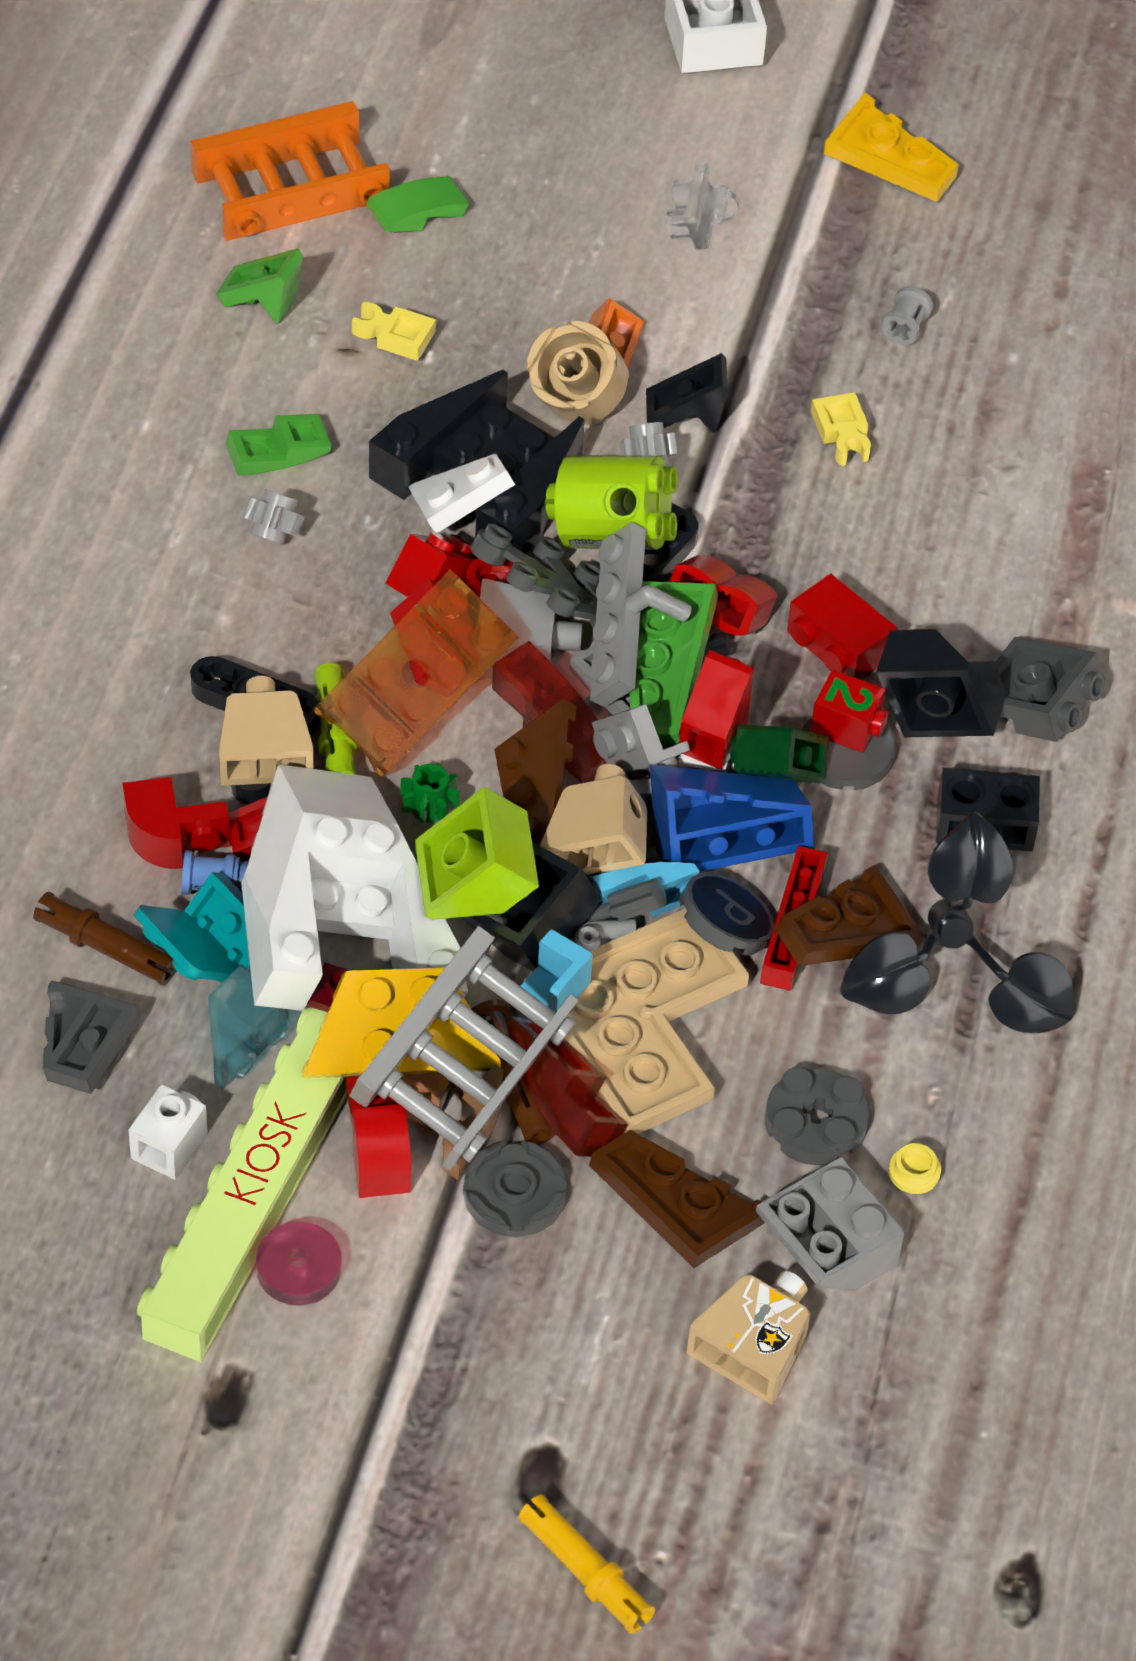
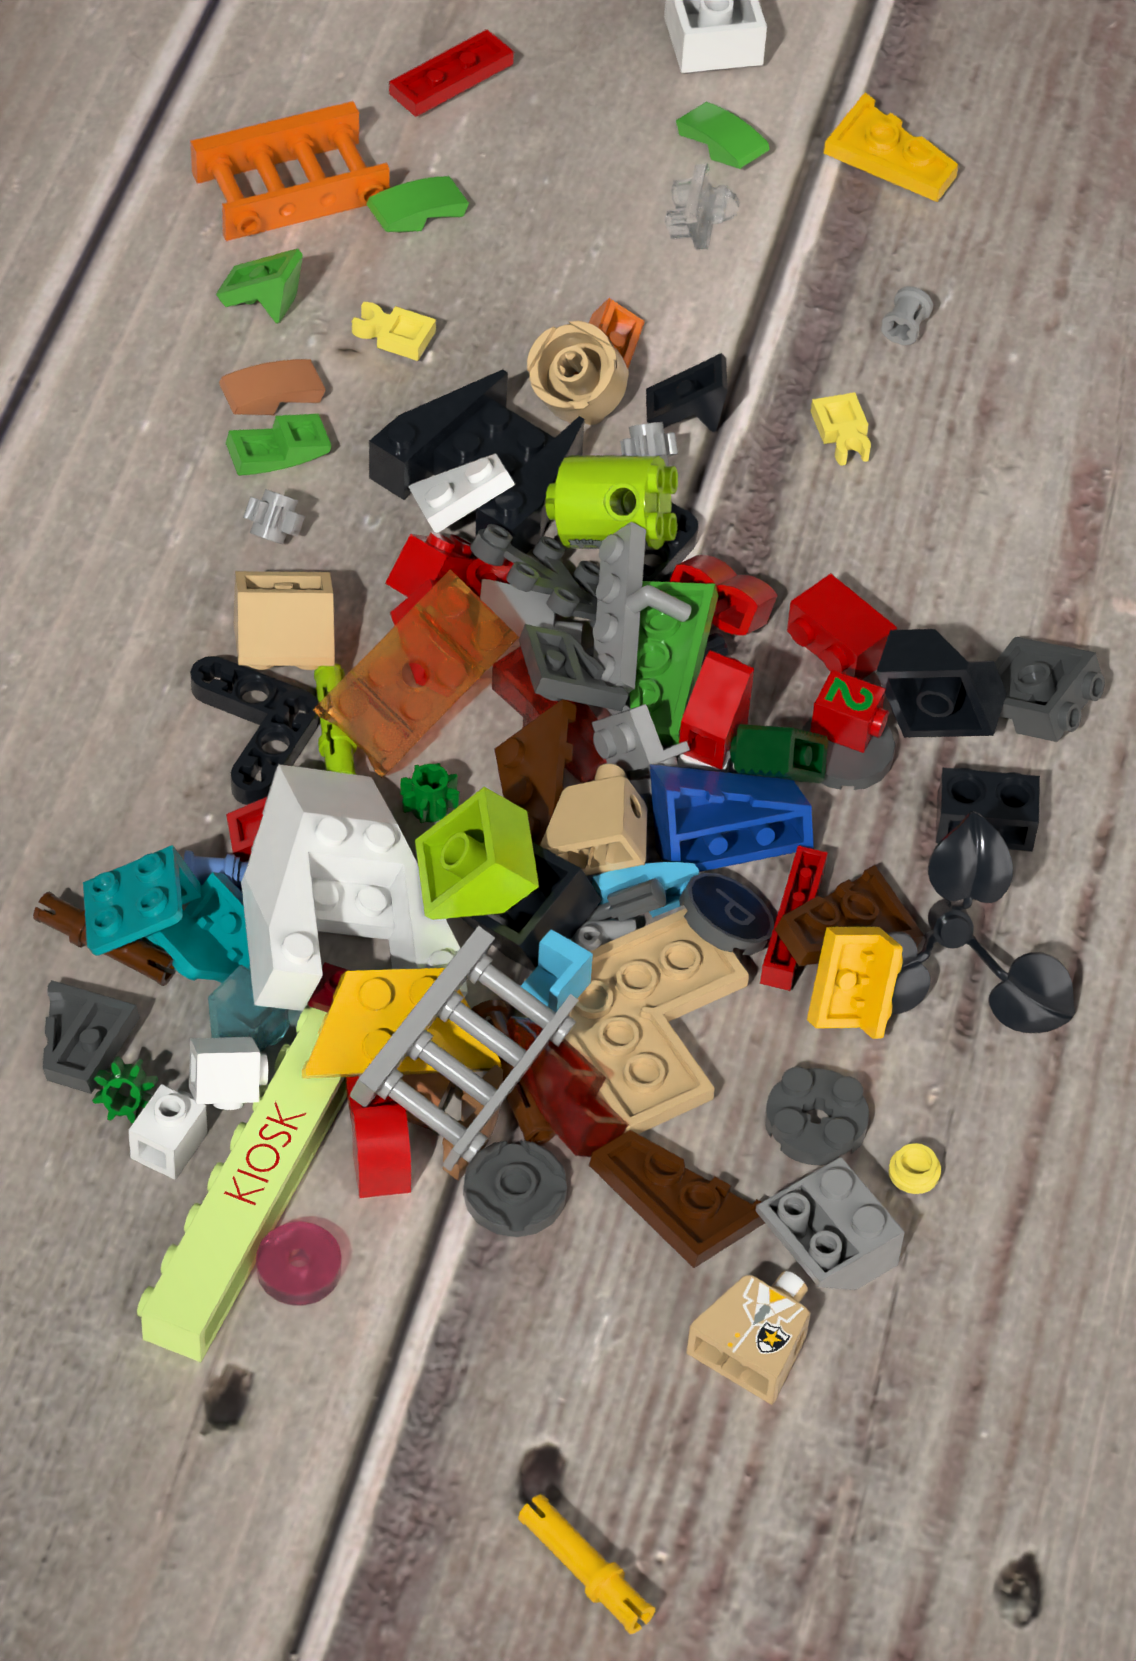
red brick [122,777,230,869] -> none
tan torso [219,676,313,786] -> none
none -> teal bracket [83,845,202,956]
none -> green gear [93,1056,158,1123]
none -> white brick [189,1037,268,1110]
none -> nougat slope [219,359,326,415]
none -> tan slope [233,571,335,670]
none -> red plate [389,29,514,117]
none -> dark grey wing [519,624,628,711]
none -> bright green slope [676,102,770,169]
none -> yellow bracket [807,927,903,1039]

